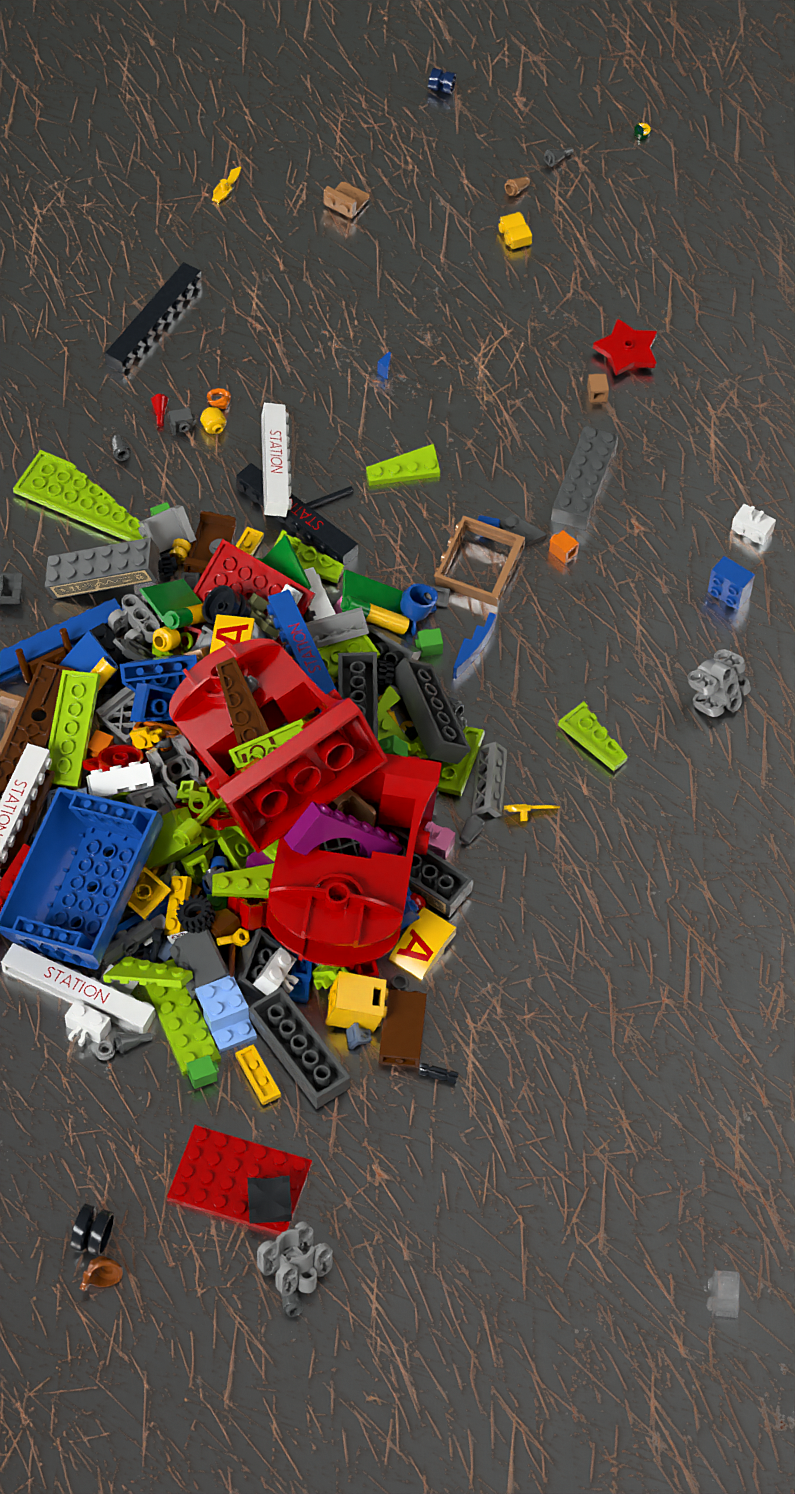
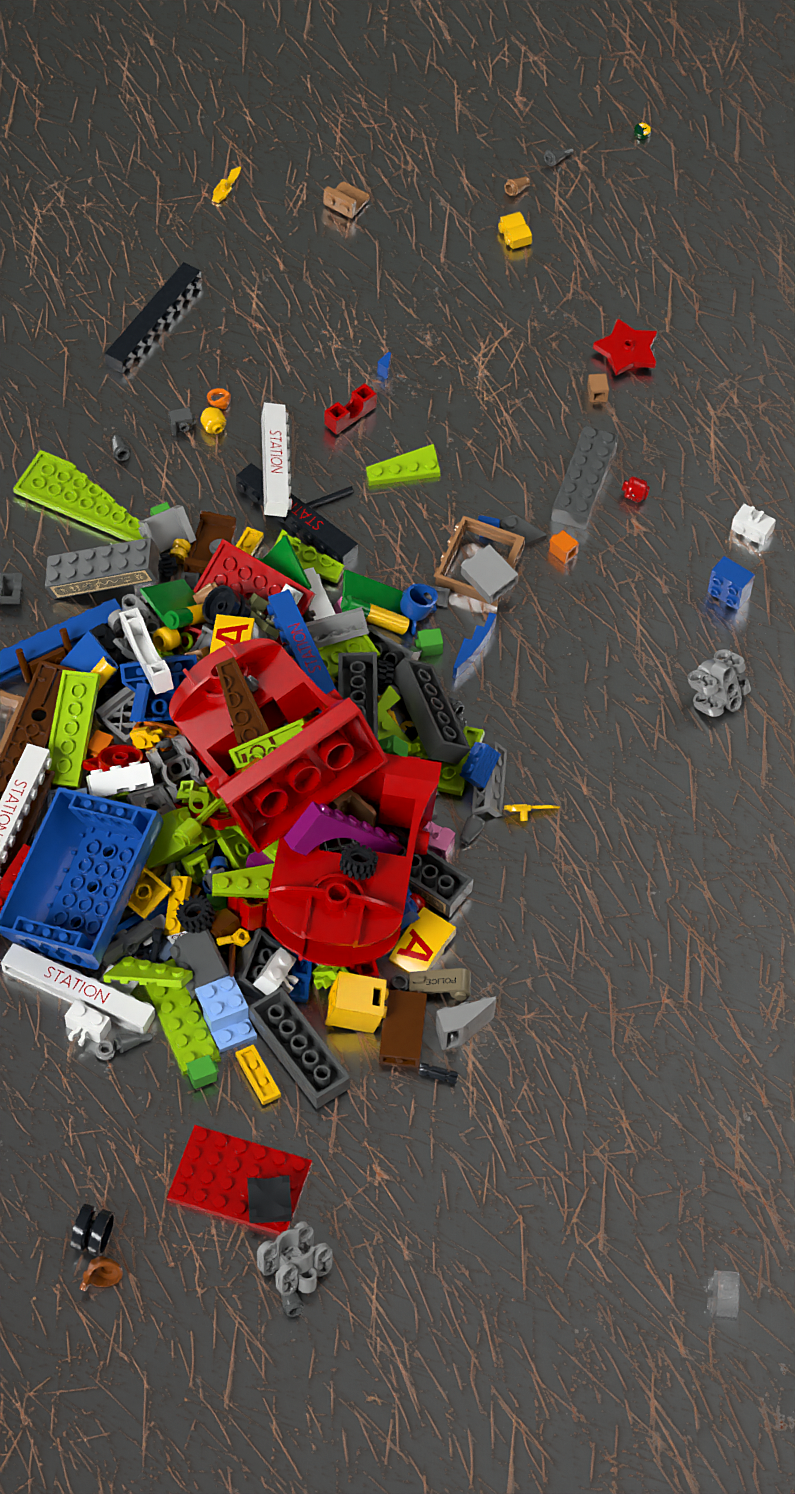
red cone [151,394,169,427] -> none
sand blue brick [346,1023,372,1049] -> none
dark blue wheel [428,68,457,94] -> none
lime wing [558,701,628,771] -> none
none -> white arch [119,608,174,695]
none -> medium nougat cone [193,582,217,605]
none -> red arch [324,383,377,435]
none -> black tyre [339,844,378,880]
none -> dark tan door [409,968,471,1001]
none -> light grey slope [435,997,496,1050]
none -> blue brick [460,742,501,788]
none -> light grey brick [461,544,518,604]
none -> red head [621,476,650,503]

